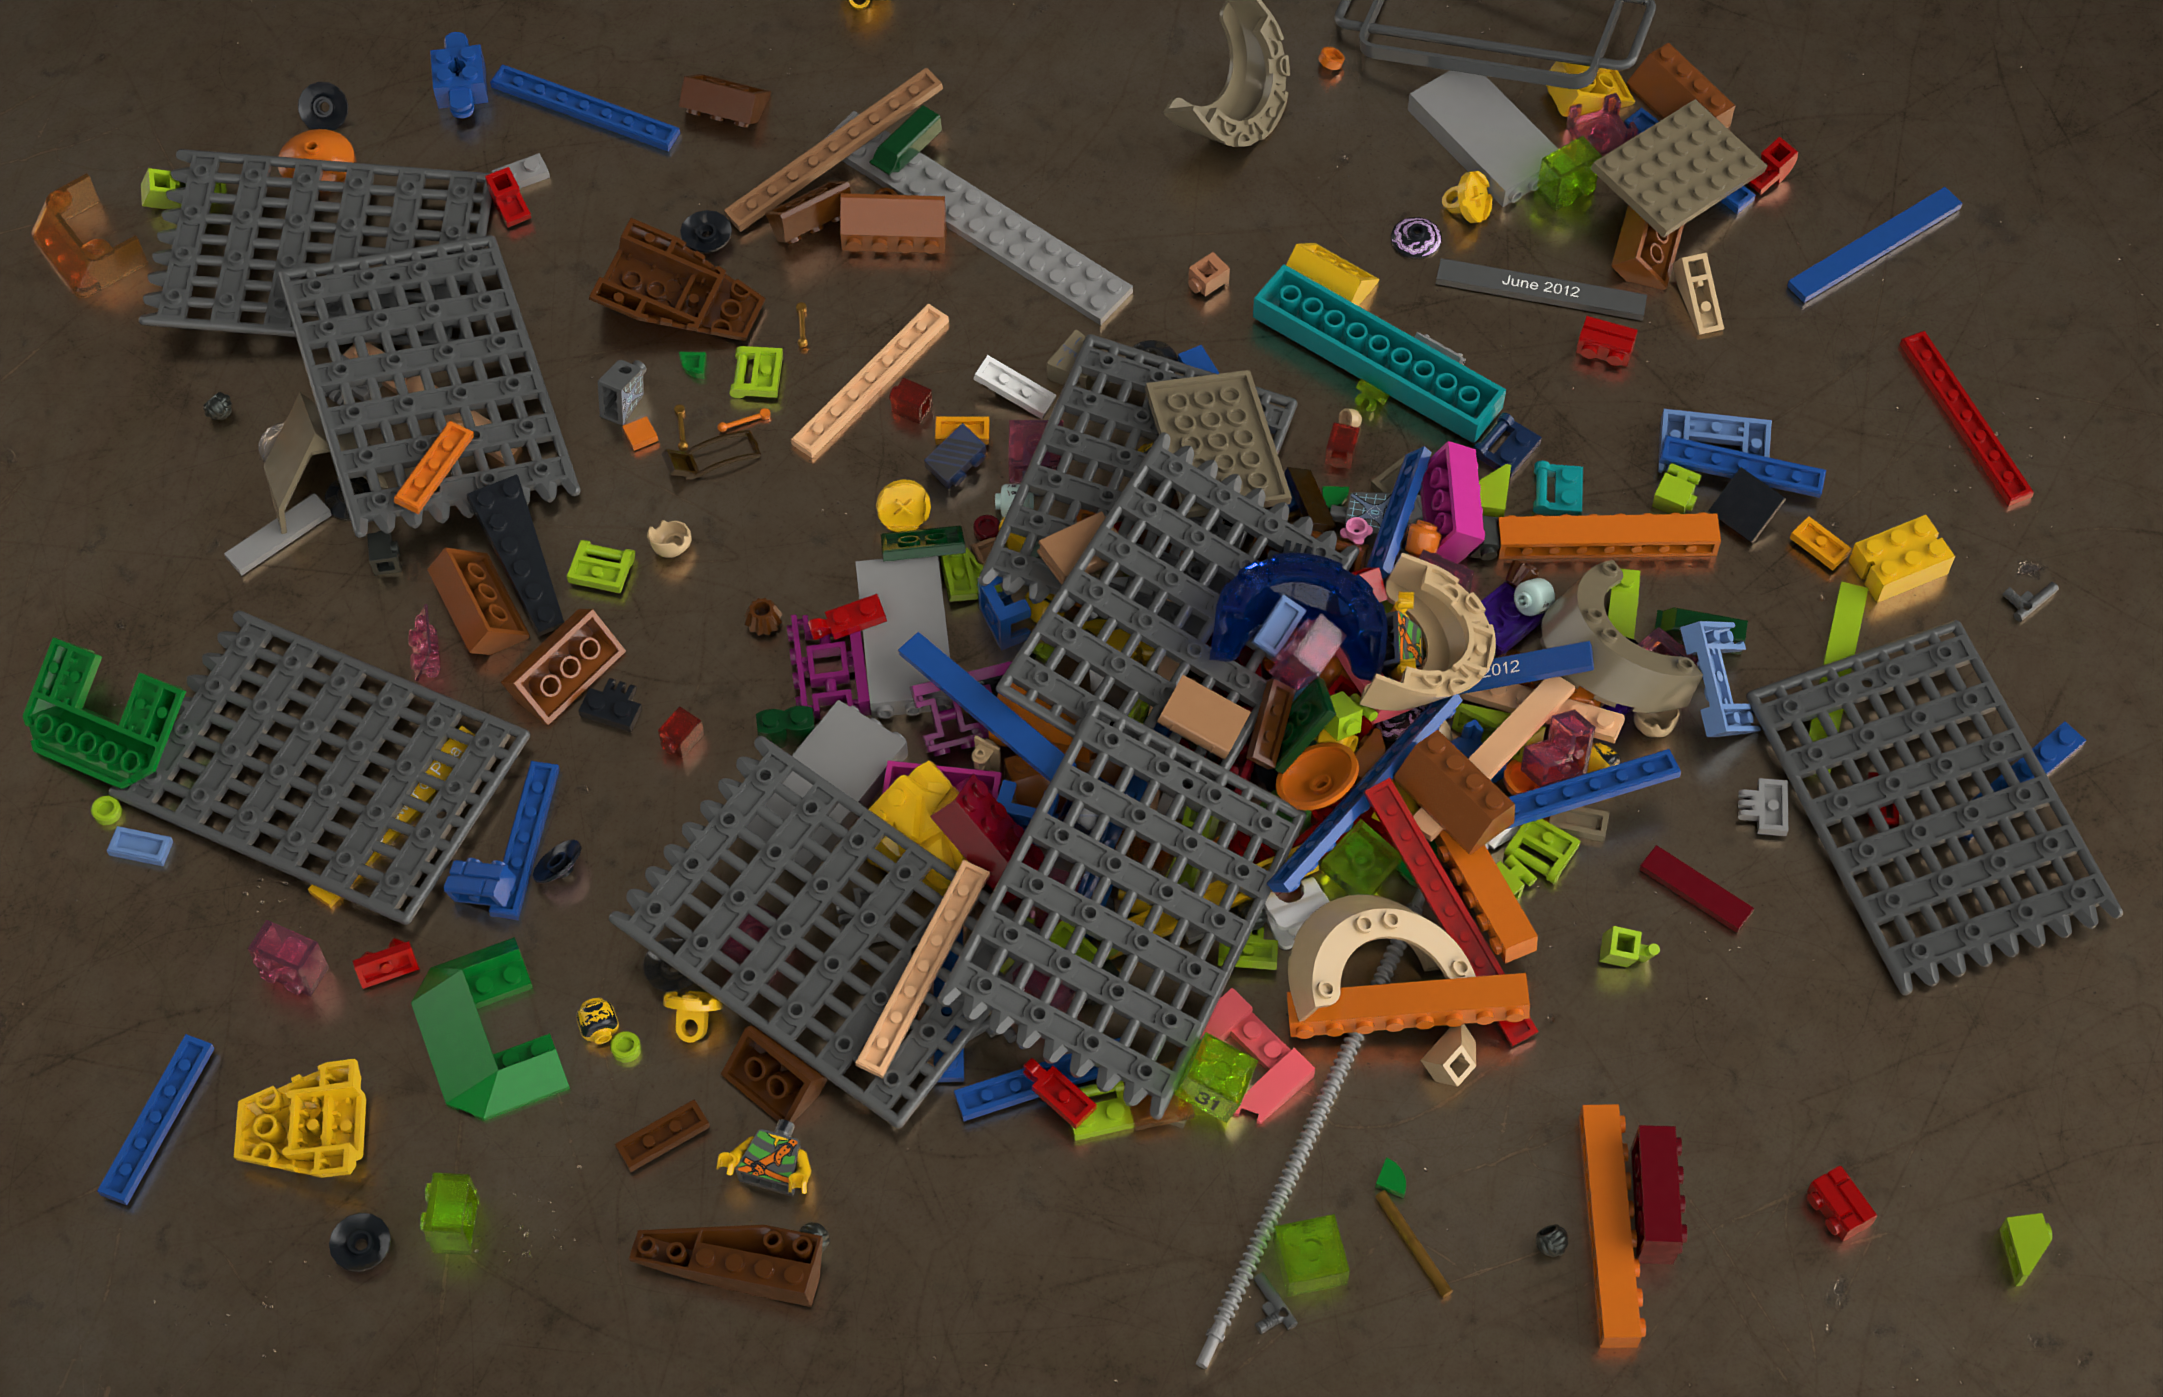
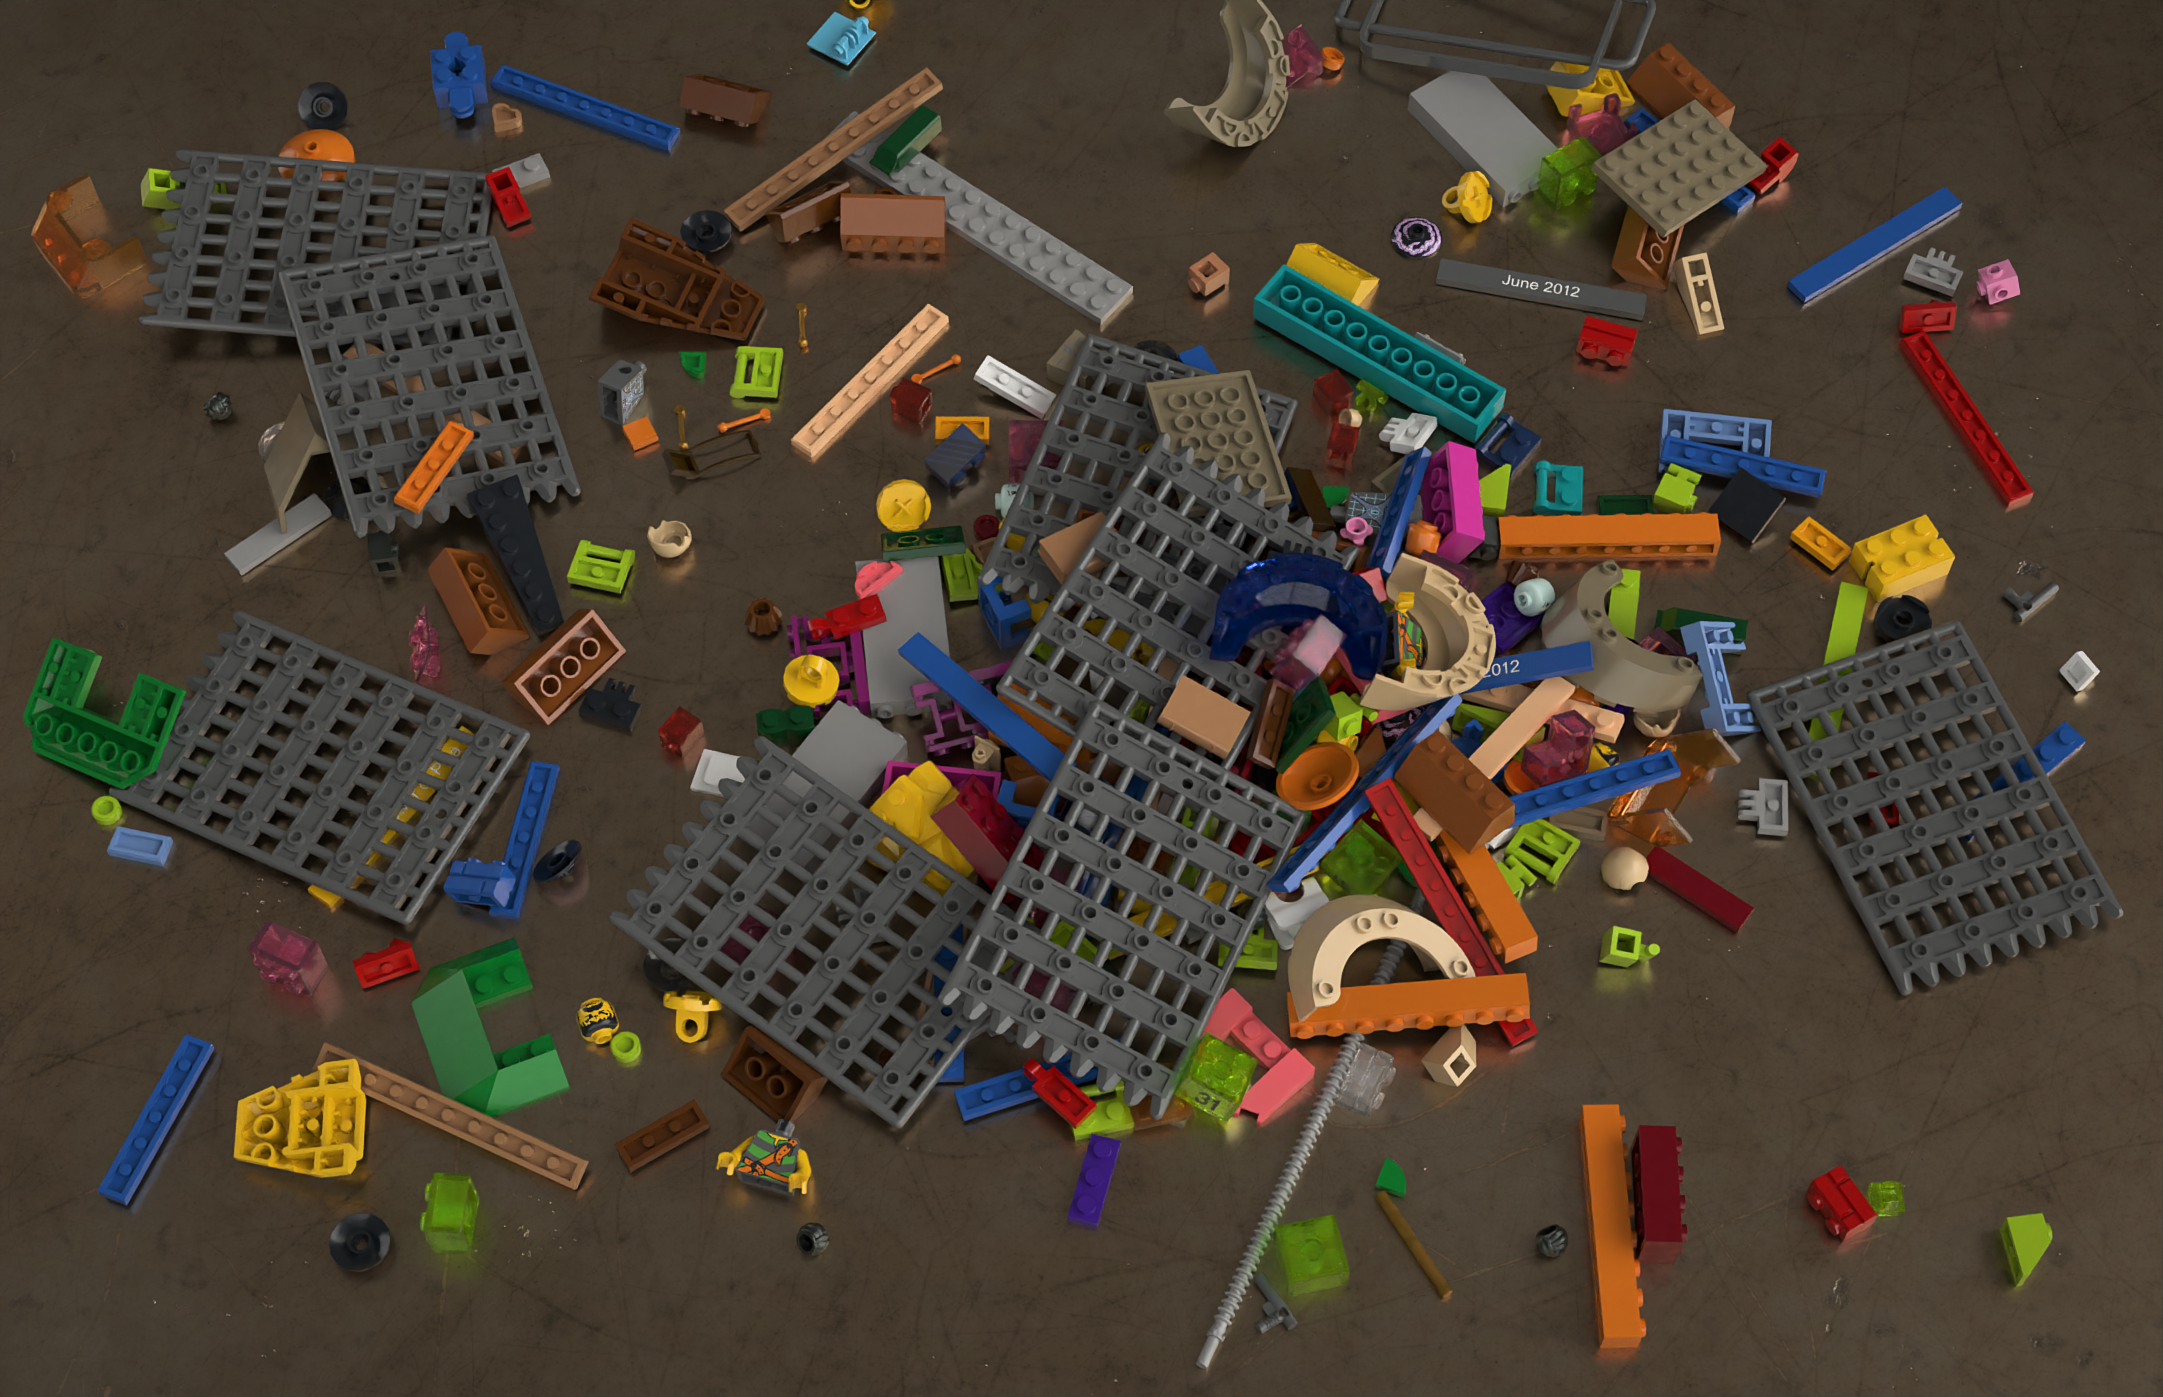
reddish brown wedge [629,1225,823,1307] -> none
light nougat tile [855,860,990,1079] -> none
medium blue tile [1251,594,1307,658] -> none
none -> medium nougat plate [312,1042,589,1189]
none -> medium nougat tile [491,103,523,133]
none -> white piece [690,749,745,798]
none -> yellow tile [782,655,840,708]
none -> medium azure hinge [807,12,876,66]
none -> coral tile [855,561,903,600]
none -> orange hinge [911,354,961,385]
none -> dark purple plate [1068,1134,1121,1228]
none -> clear pink hinge [1281,24,1326,89]
none -> clear red brick [1313,369,1354,418]
none -> clear brick [1336,1043,1397,1117]
none -> white hinge [1379,413,1438,455]
none -> dark green tile [1596,495,1654,515]
none -> tan hair [1601,847,1649,890]
none -> clear orange windscreen [1607,728,1741,848]
none -> clear neon green tile [1869,1181,1906,1216]
none -> black plate [1874,595,1932,643]
none -> red tile [1899,300,1957,334]
none -> light grey hinge [1903,247,1963,297]
none -> bright pink brick [1976,259,2020,305]
none -> white tile [2059,651,2100,691]

